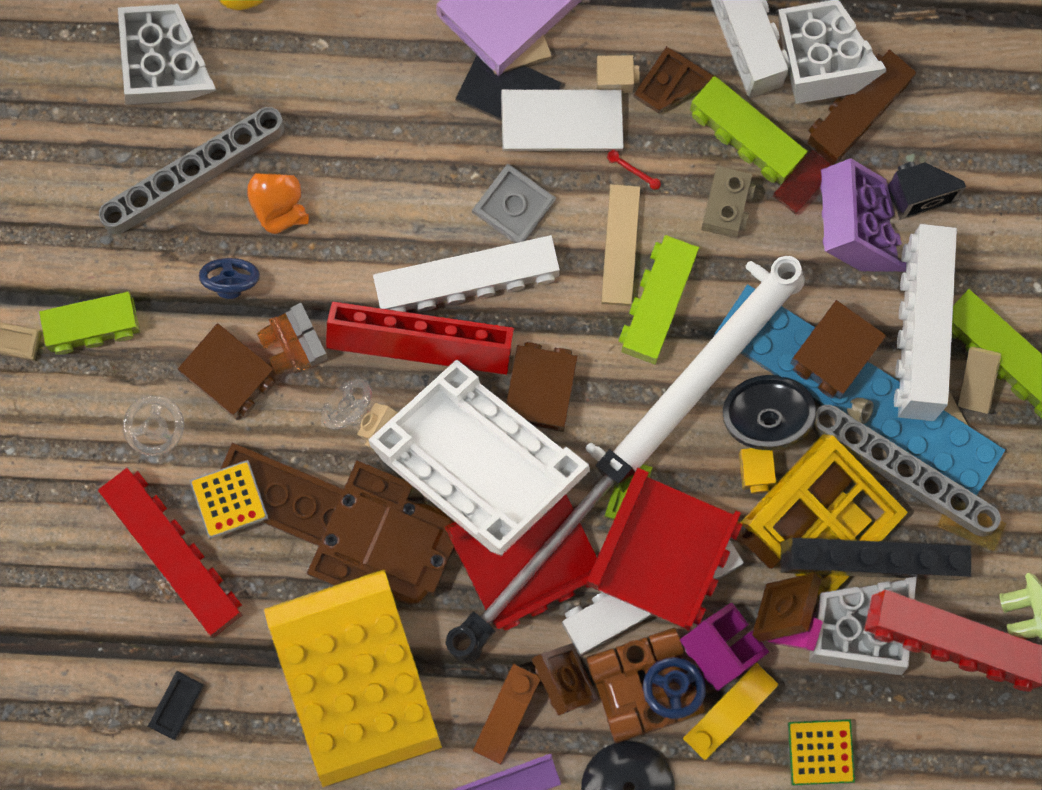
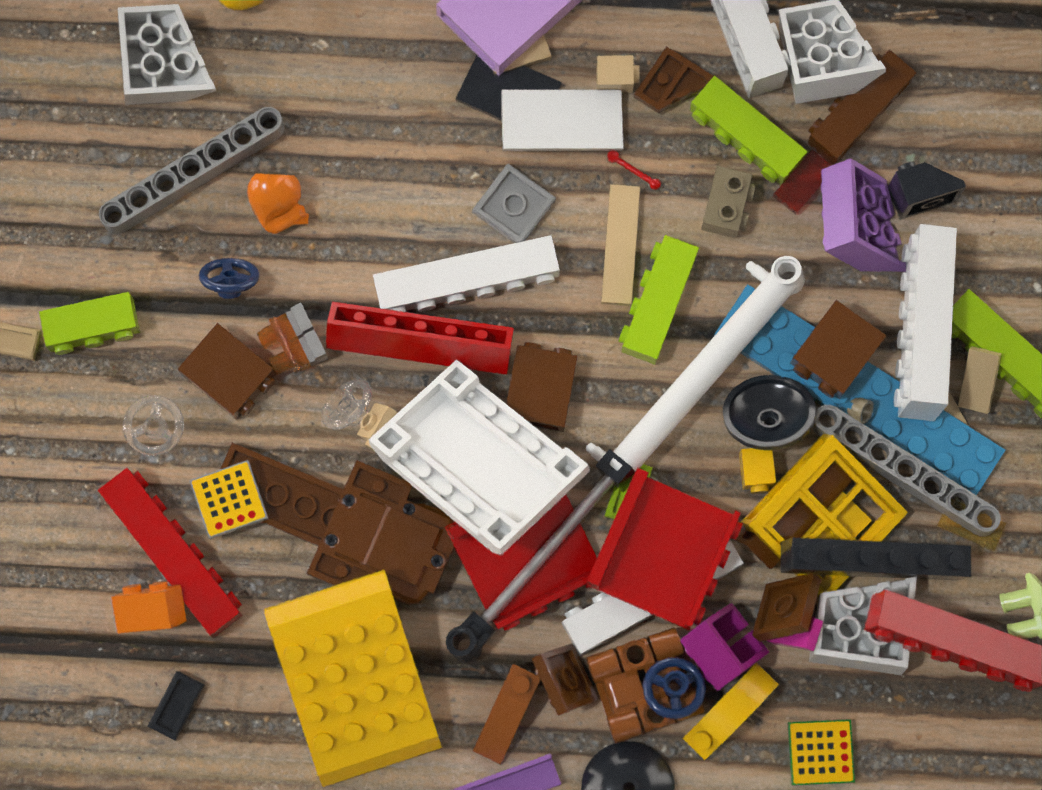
none -> orange brick [111,581,187,633]

